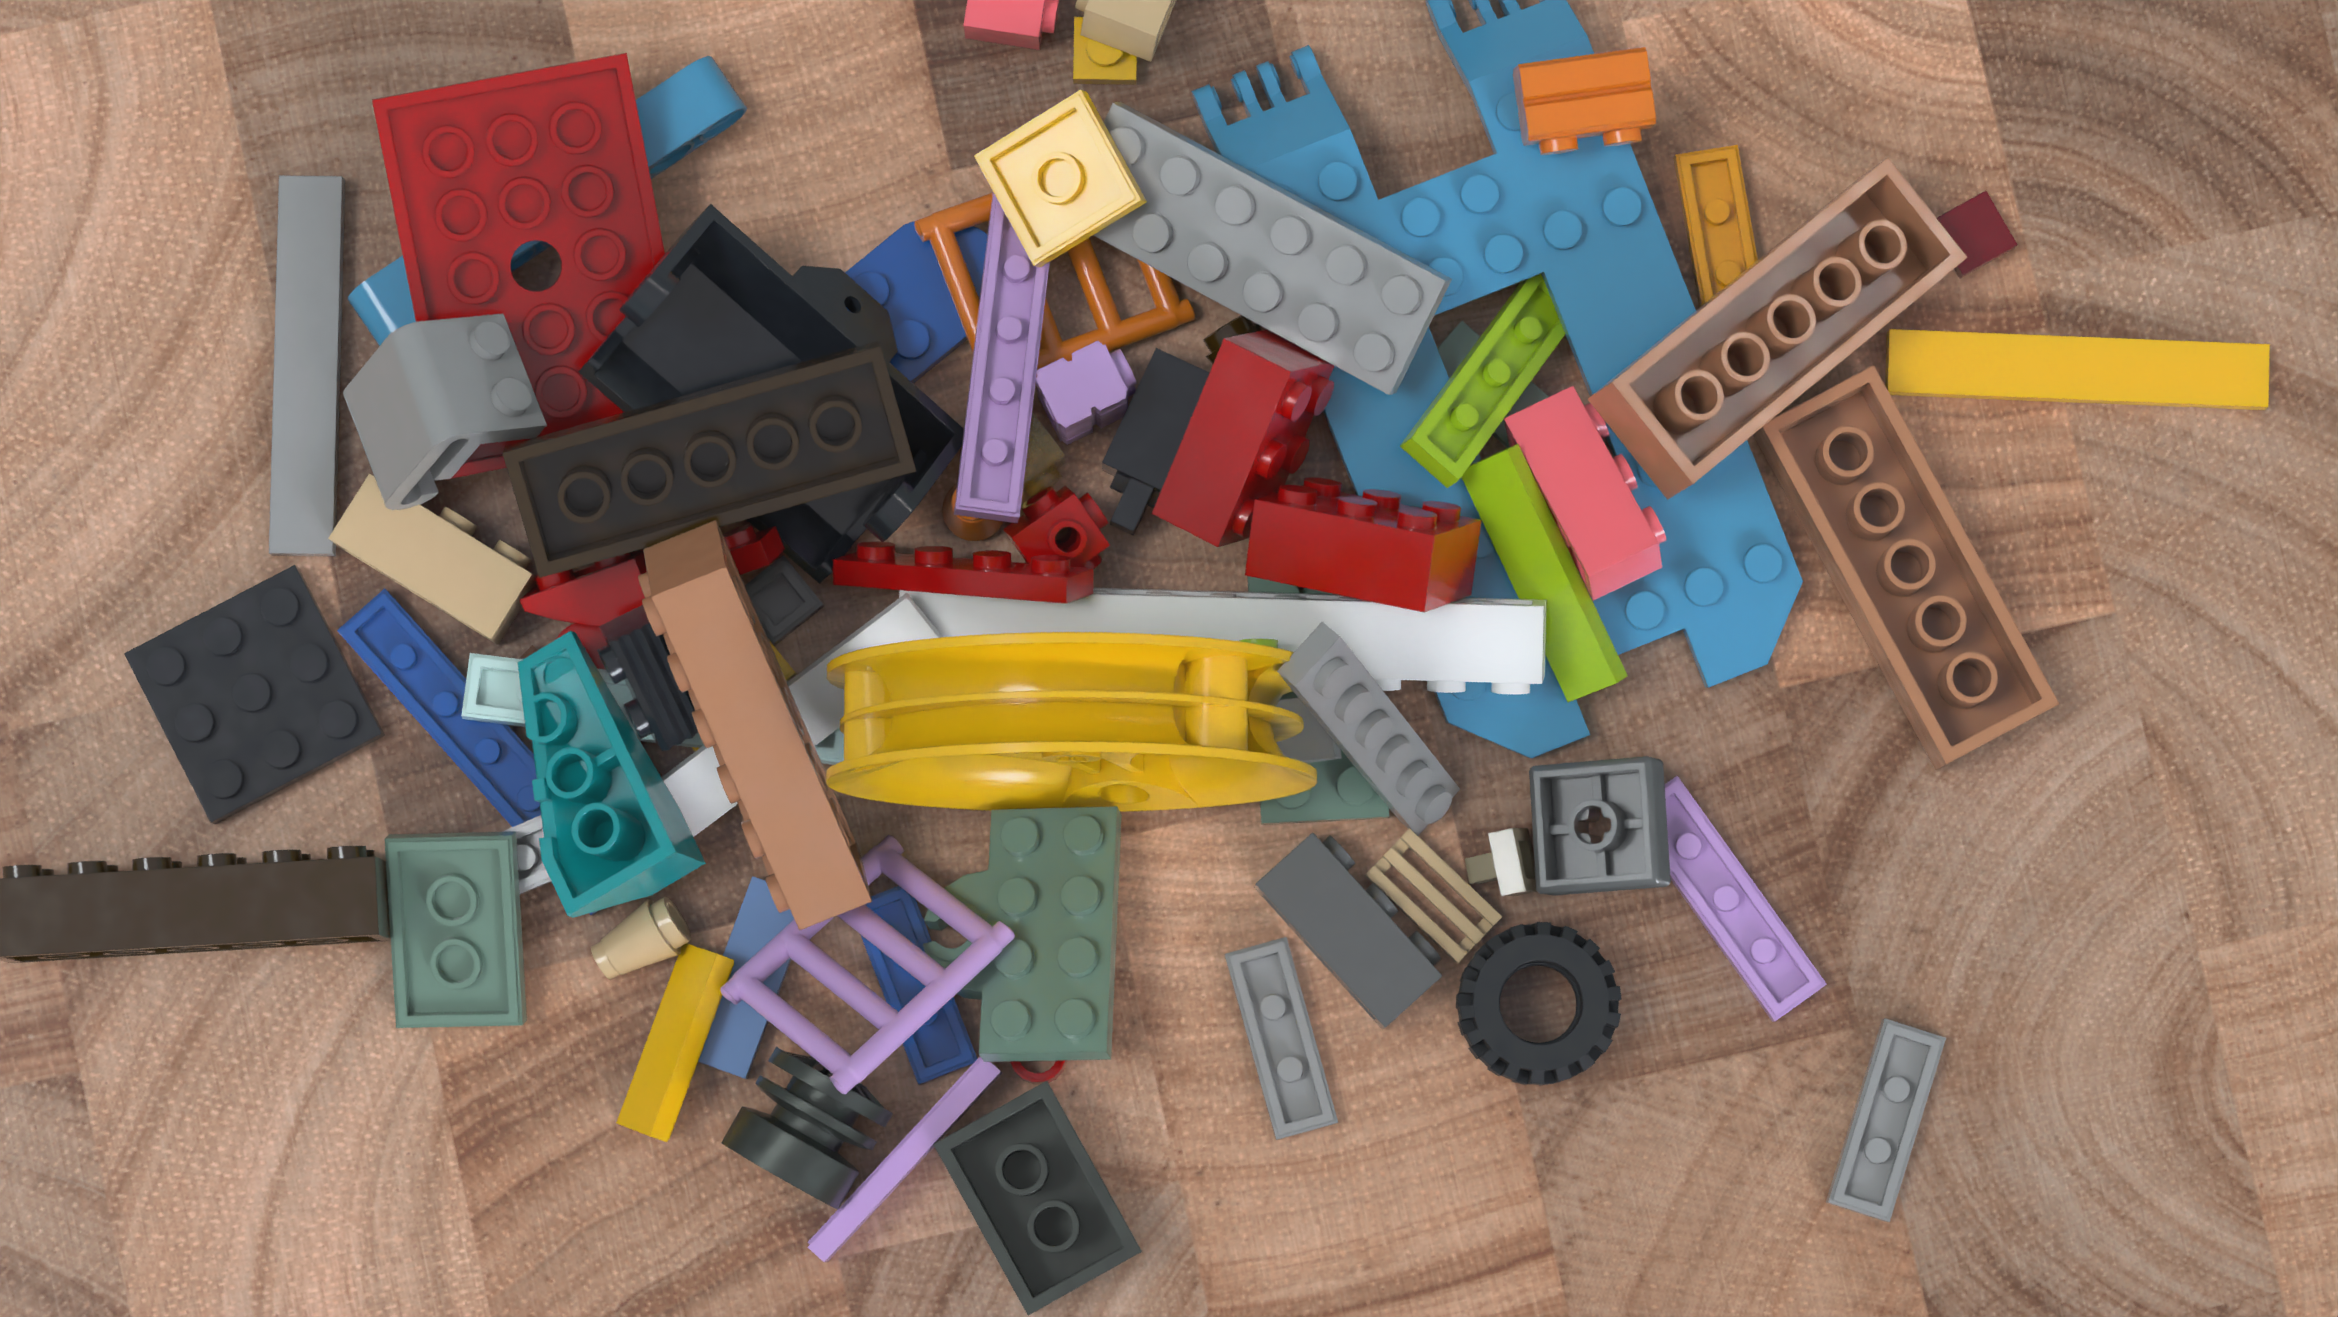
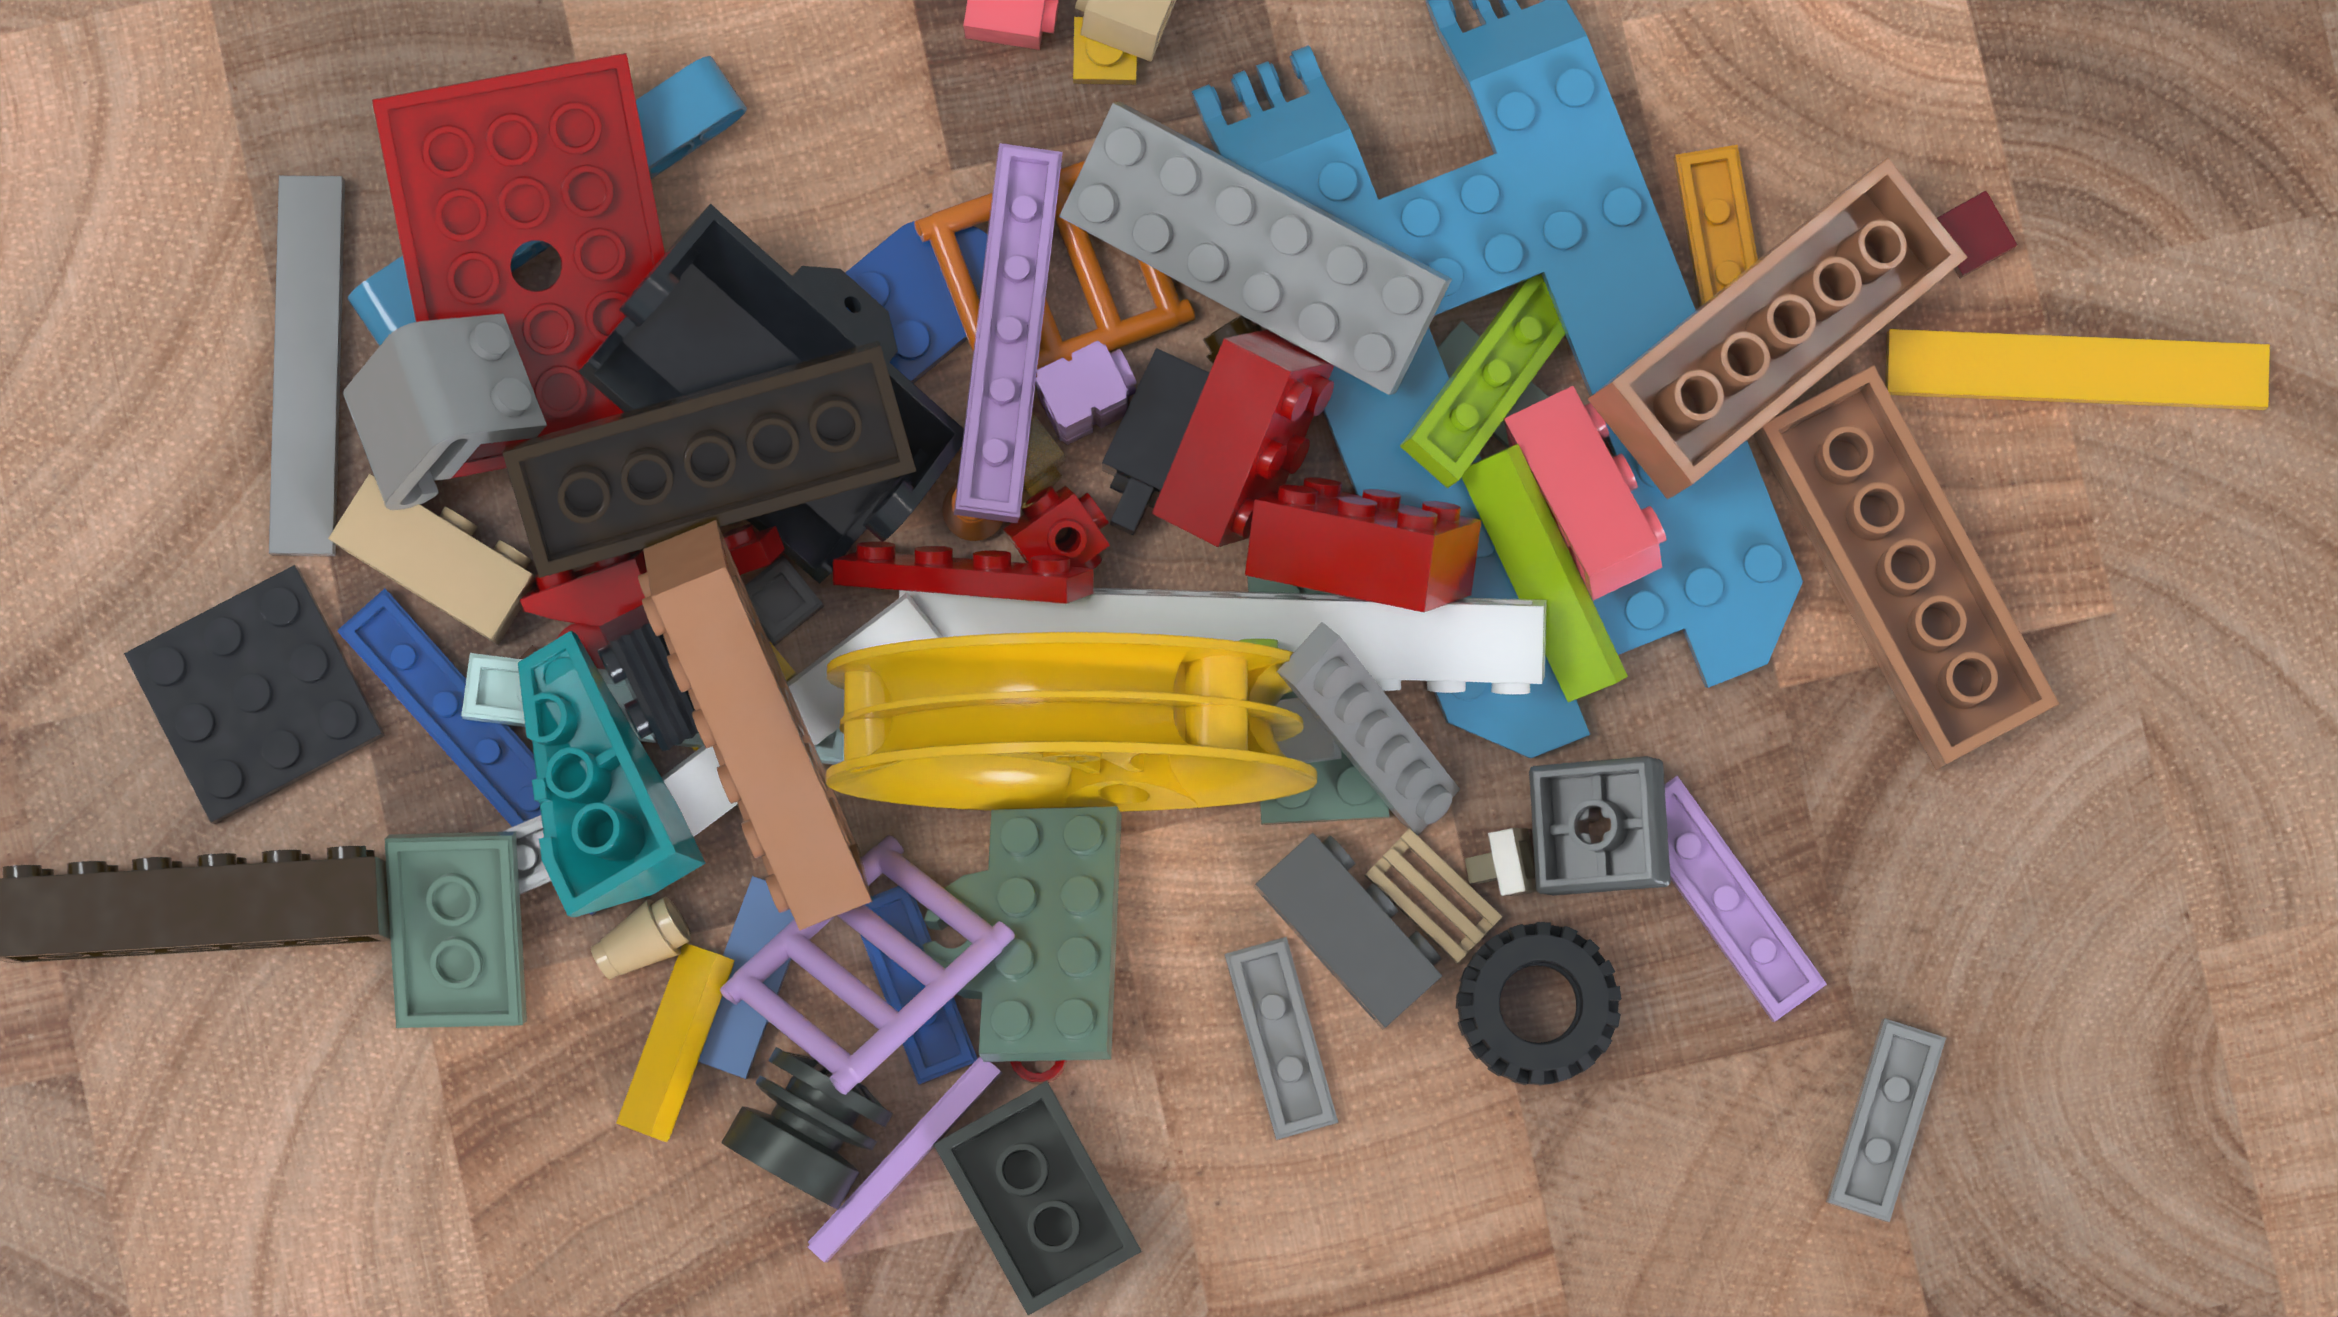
yellow tile [974,90,1147,267] -> none
orange brick [1513,47,1656,155] -> none

